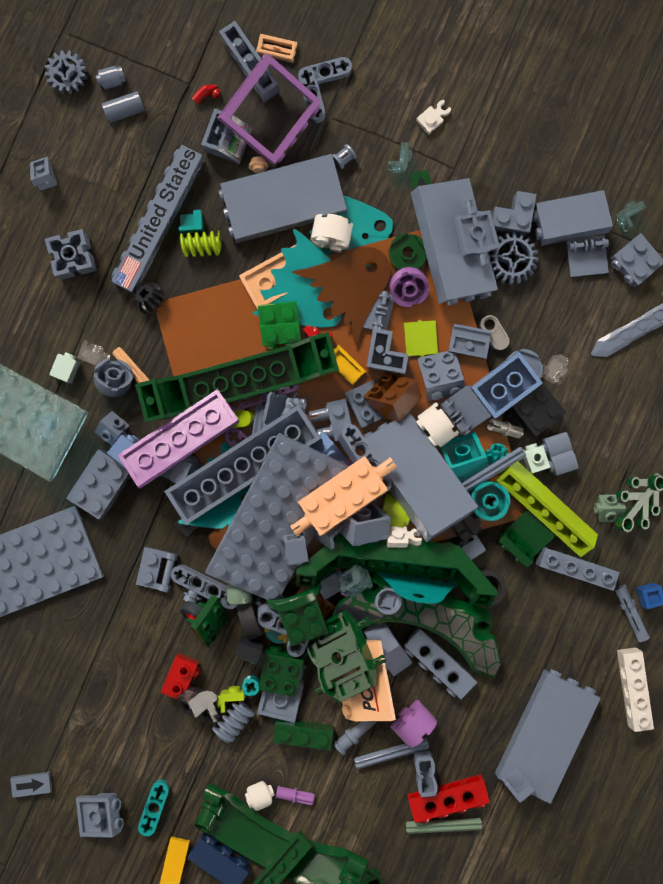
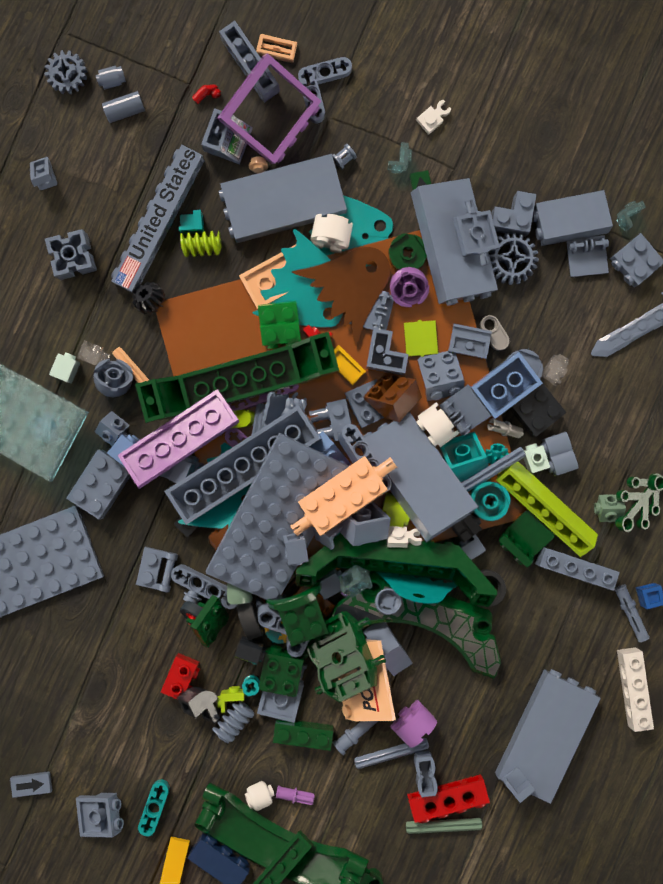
sand blue brick [403,627,477,699] -> none

